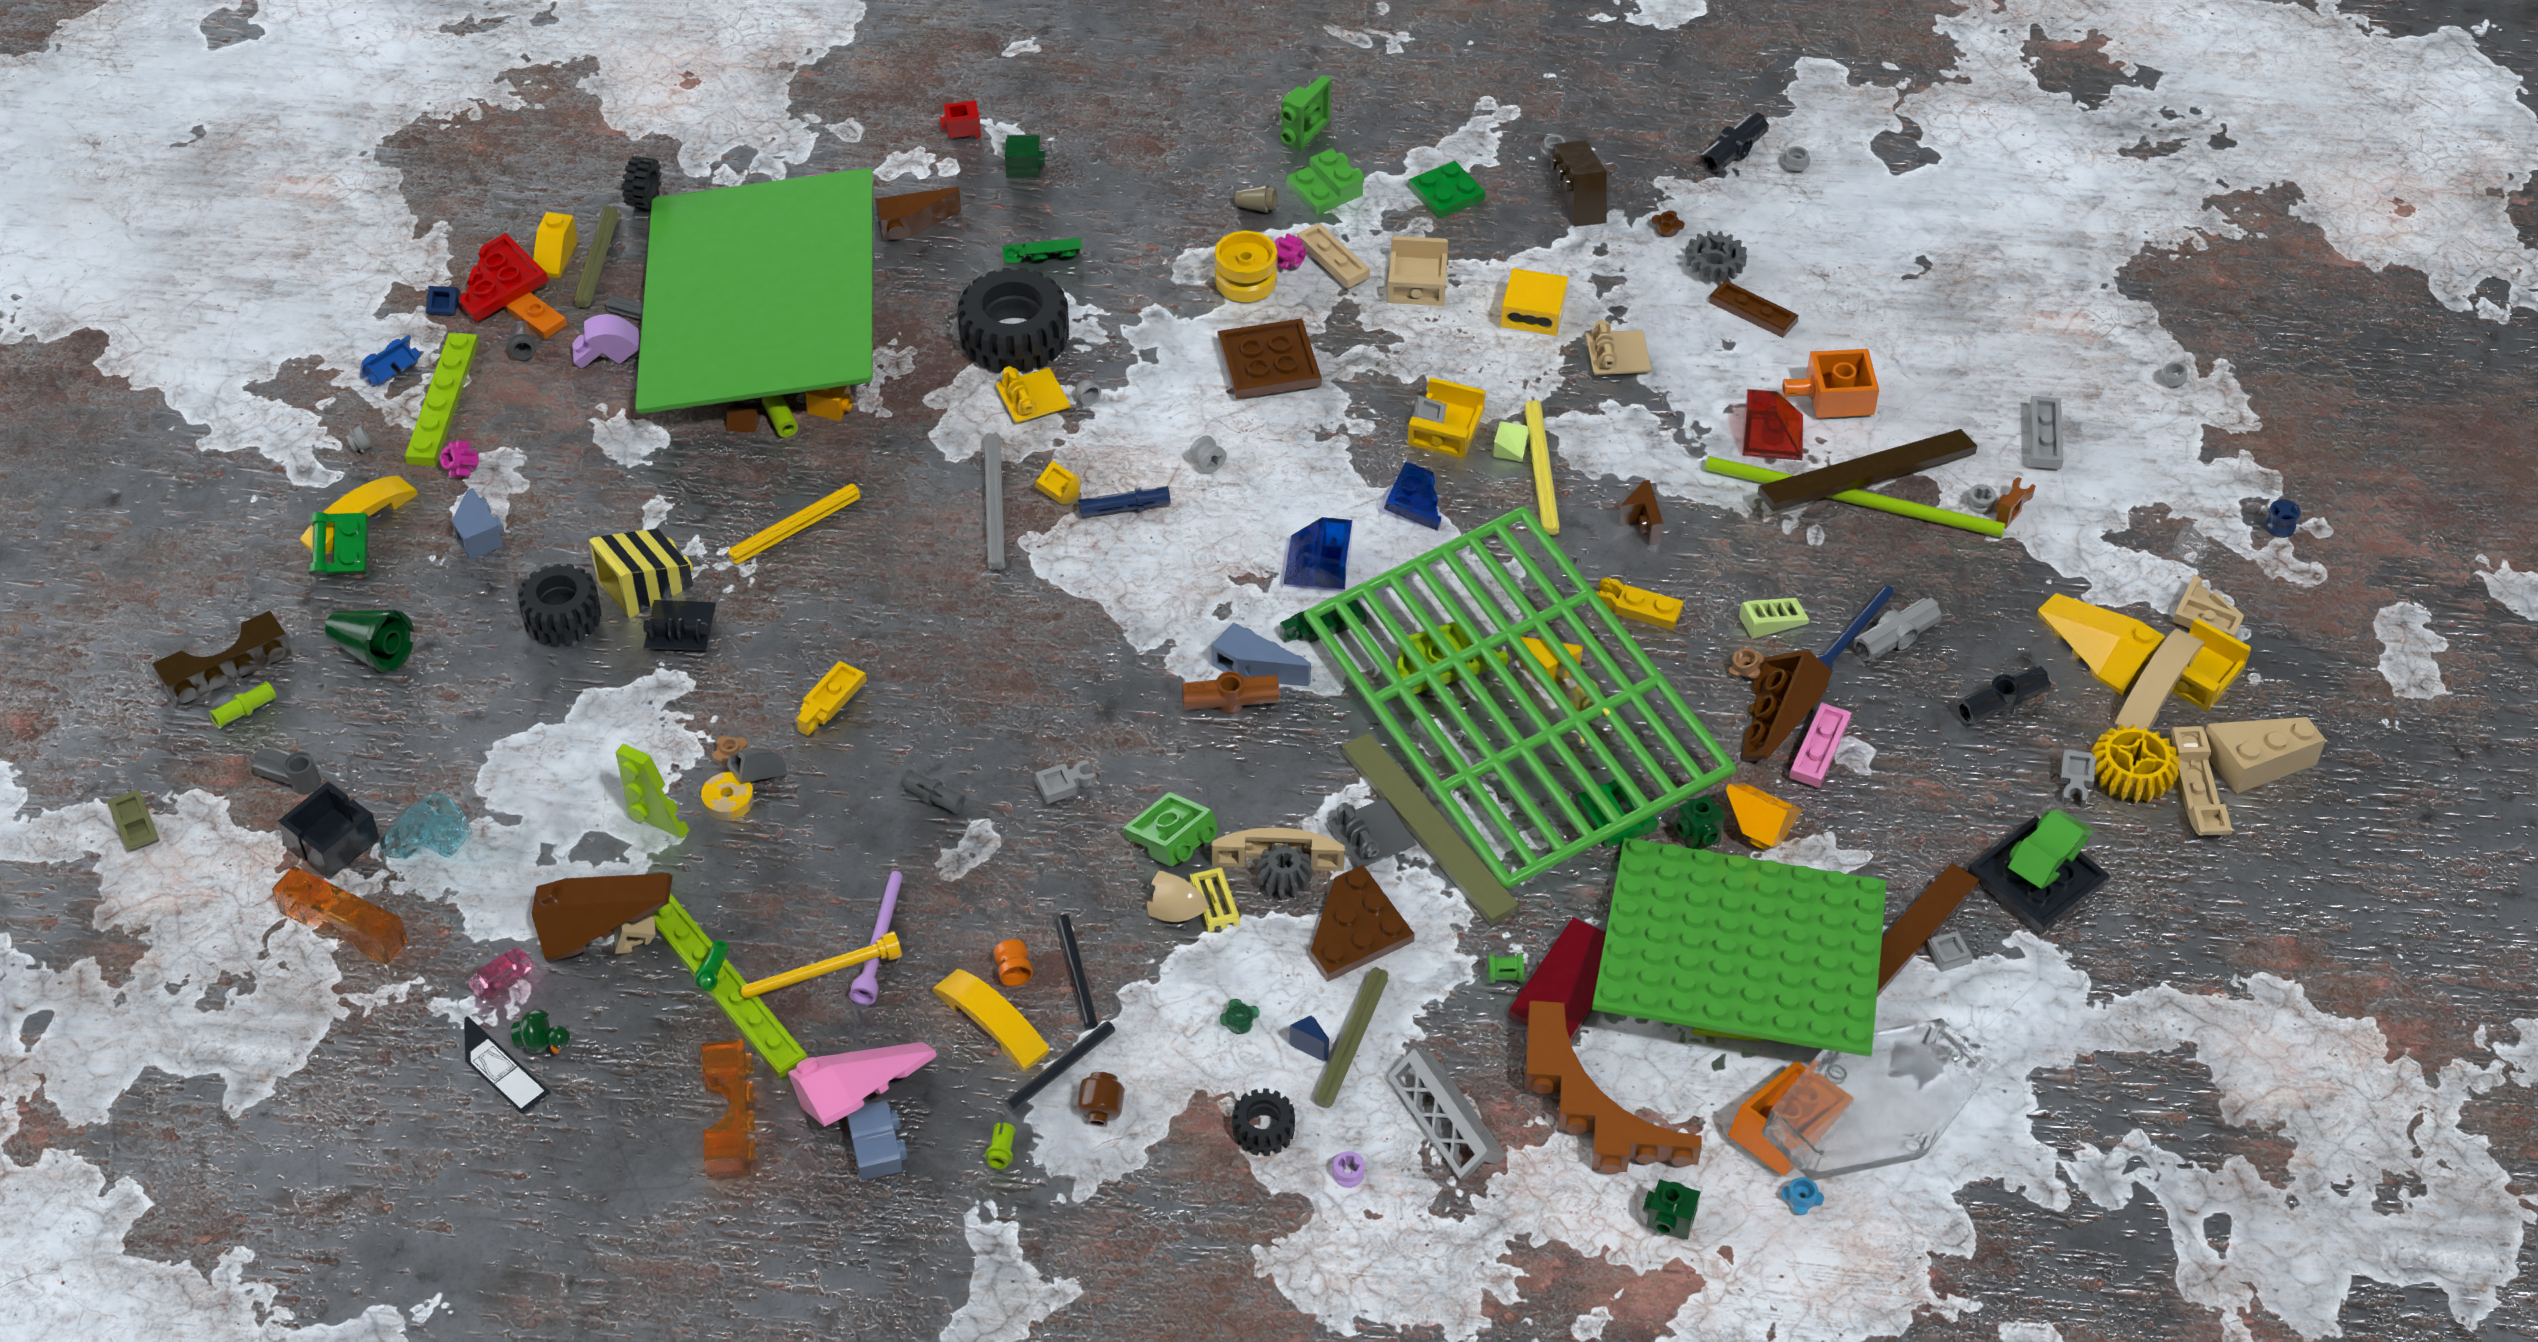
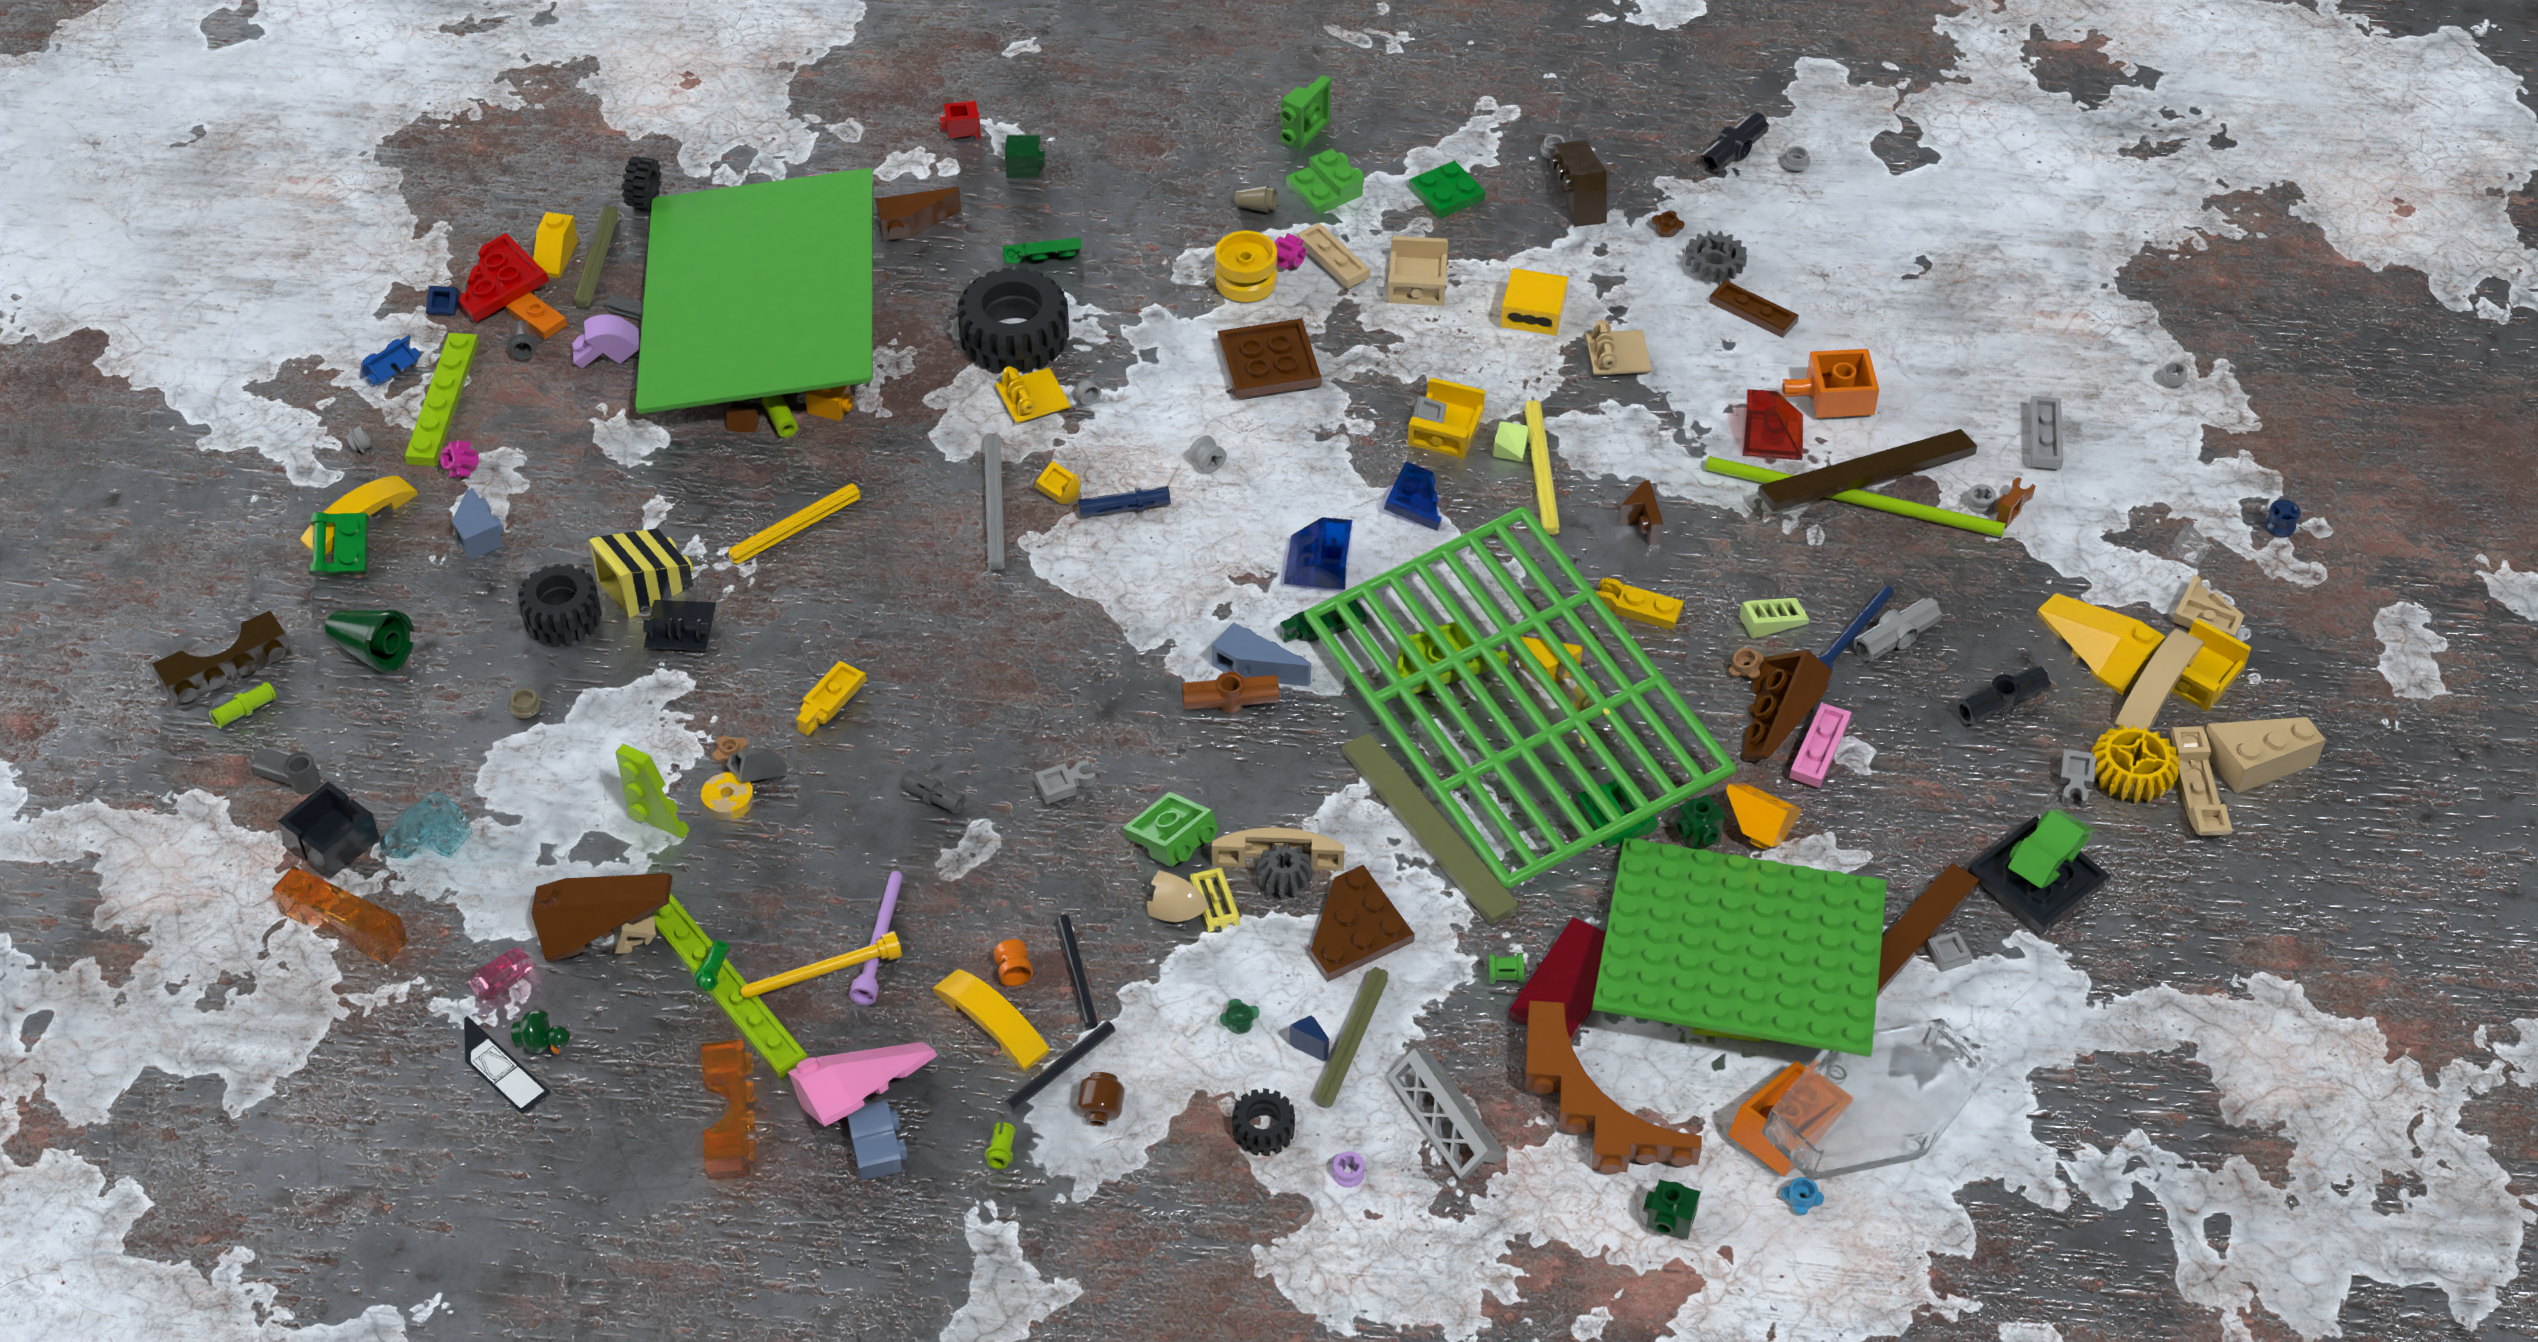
olive slope [107,789,160,852] -> none
dark grey hinge [1328,798,1417,867] -> none
none -> dark tan plate [508,688,541,718]

